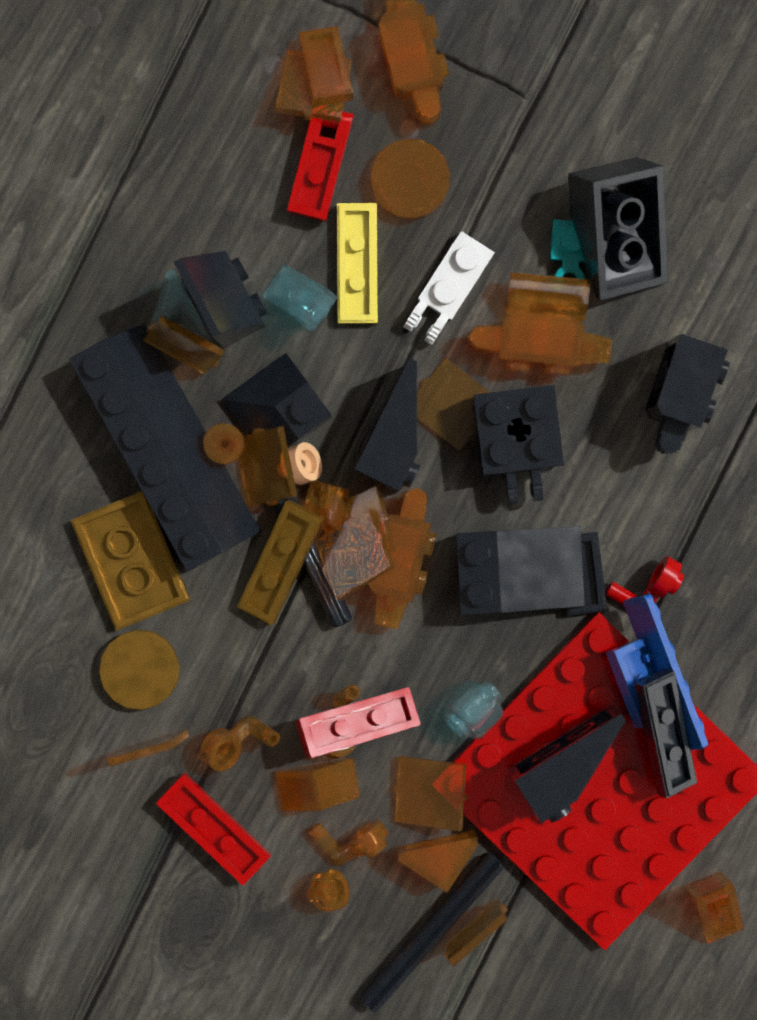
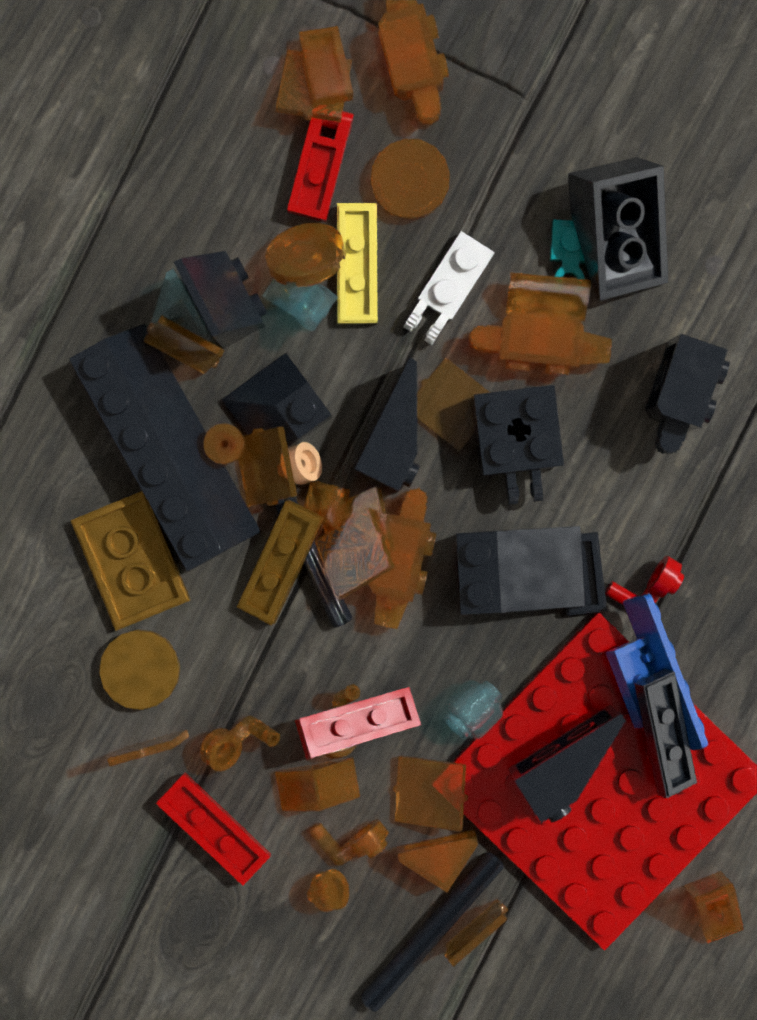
none -> clear orange tile [265,223,347,287]

